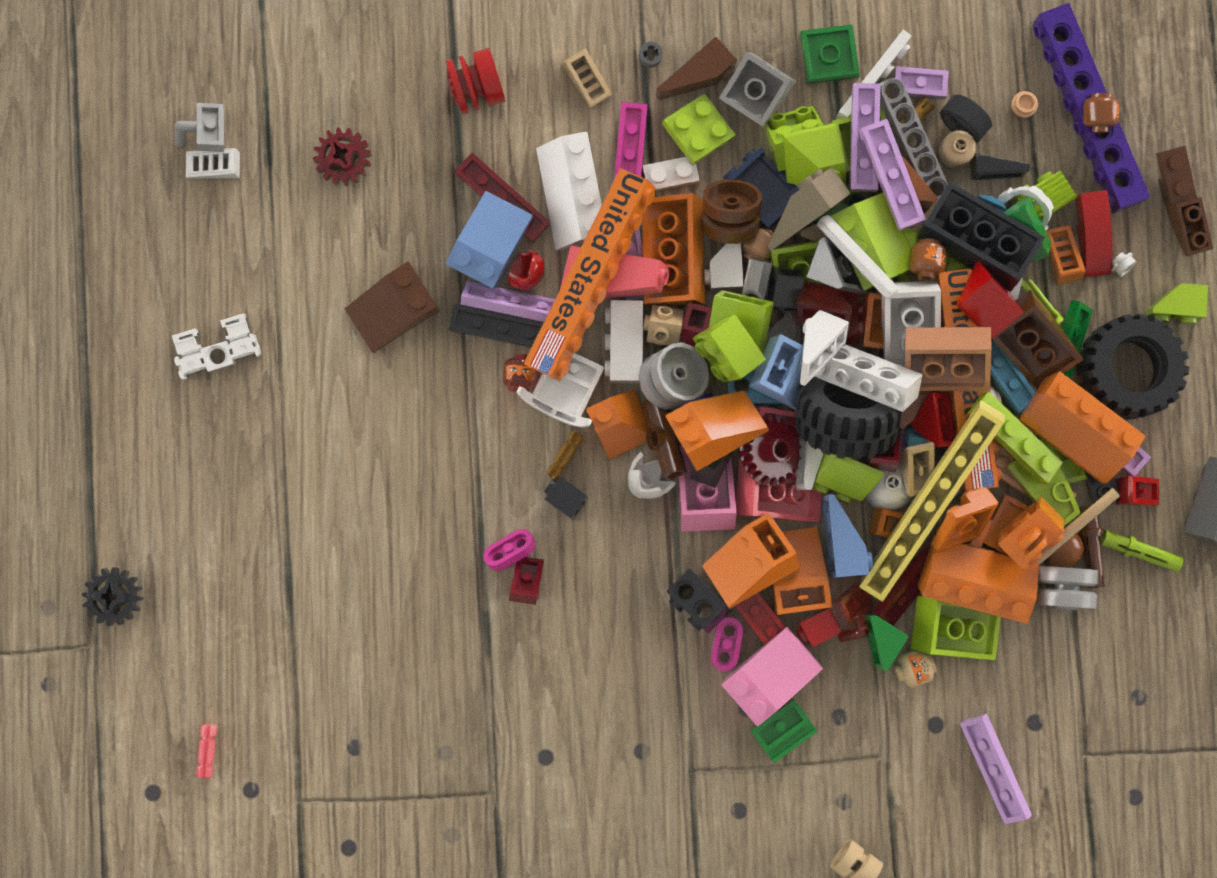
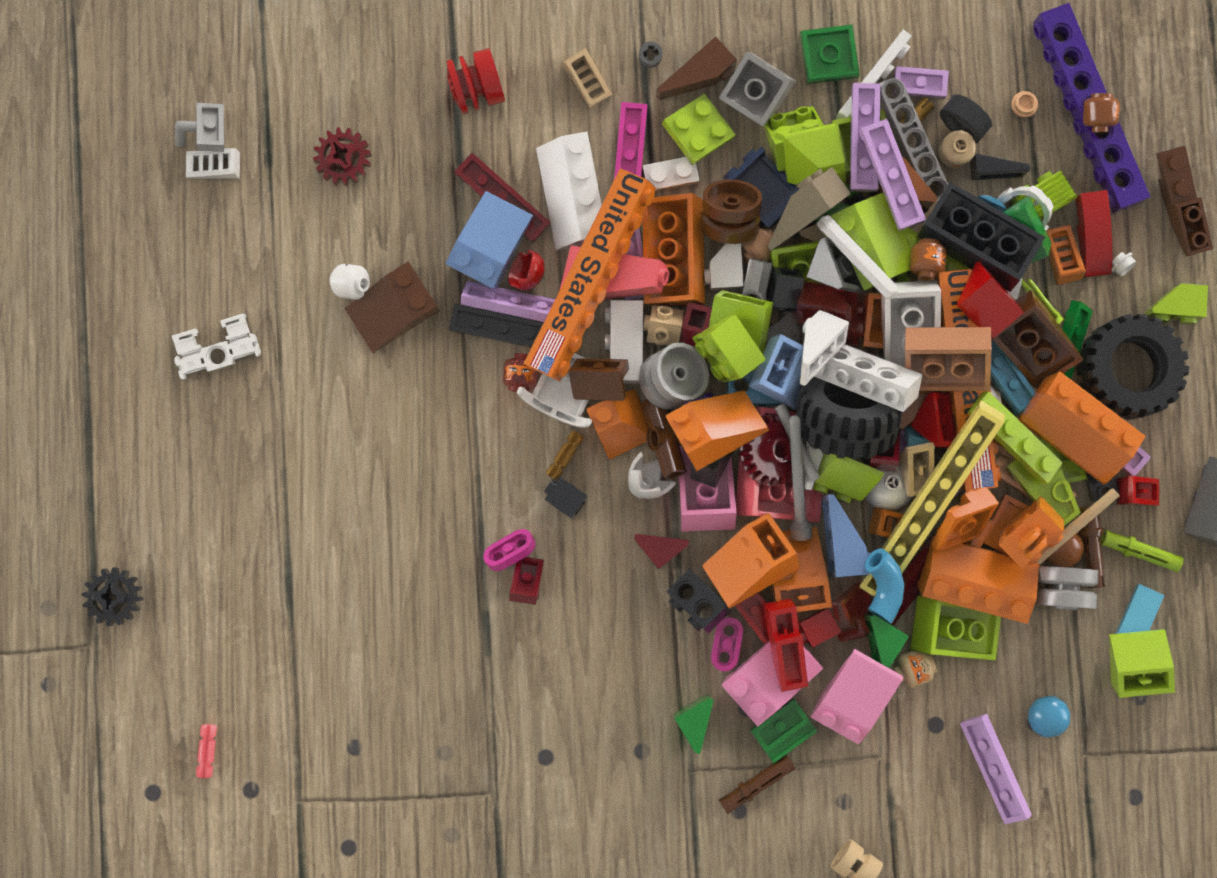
none -> white head [330,264,370,300]
none -> reddish brown panel [569,358,629,401]
none -> dark red slope [634,534,689,569]
none -> green slope [673,694,714,754]
none -> reddish brown pin [718,755,796,814]
none -> red slope [764,599,808,692]
none -> light grey bar [775,403,820,482]
none -> light grey piece [789,415,812,541]
none -> bright pink slope [811,649,903,745]
none -> dark azure cylinder [865,549,904,624]
none -> dark azure hair [1028,695,1070,738]
none -> lime slope [1109,629,1175,698]
none -> medium azure tile [1116,584,1164,634]

